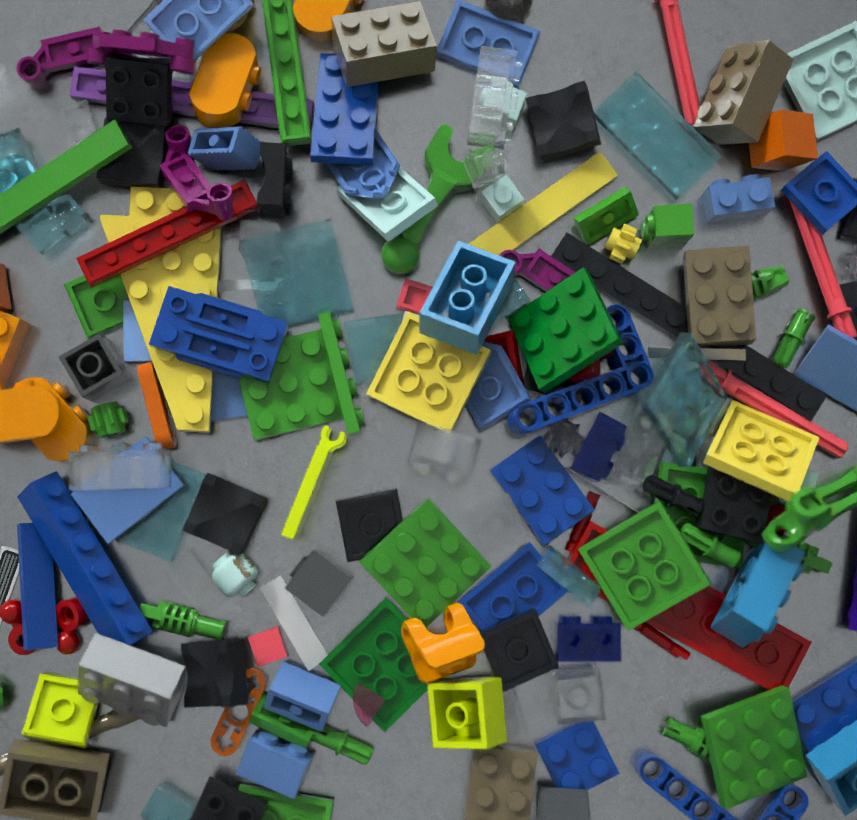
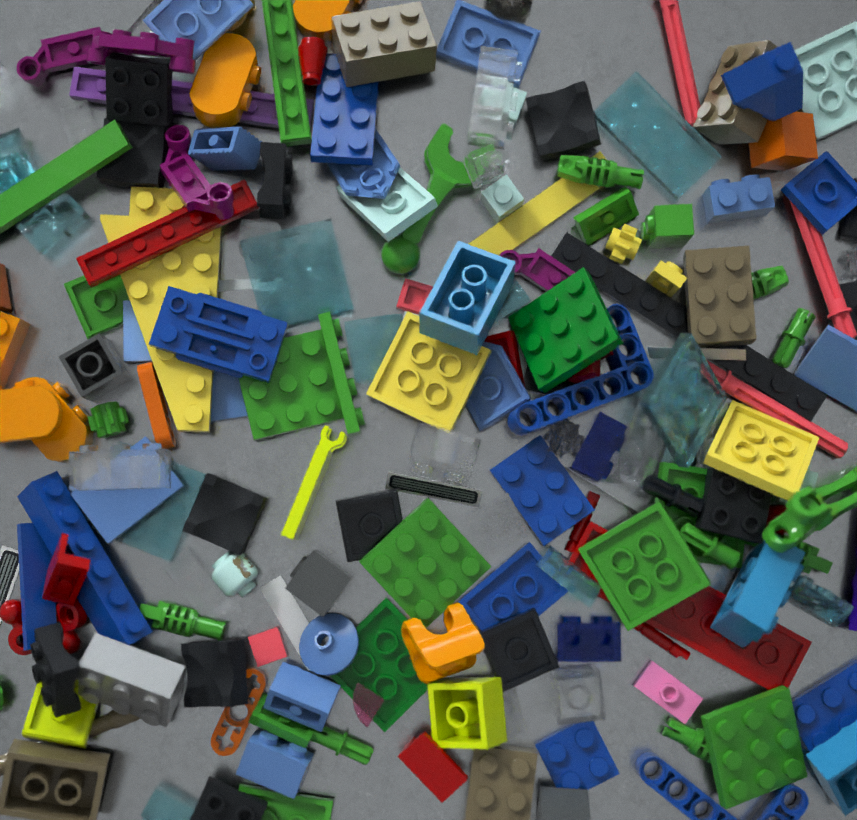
none -> black brick [31,622,81,718]
none -> red panel [42,533,91,606]
none -> red cone [297,37,328,86]
none -> medium blue dish [299,613,359,676]
none -> sticker [385,472,482,507]
none -> red panel [397,732,468,803]
none -> bright green hinge [557,155,644,189]
none -> bright pink plate [633,660,703,724]
none -> light yellow plate [645,260,687,297]
none -> blue slope [721,42,803,121]
none -> clear light blue slope [787,575,854,628]

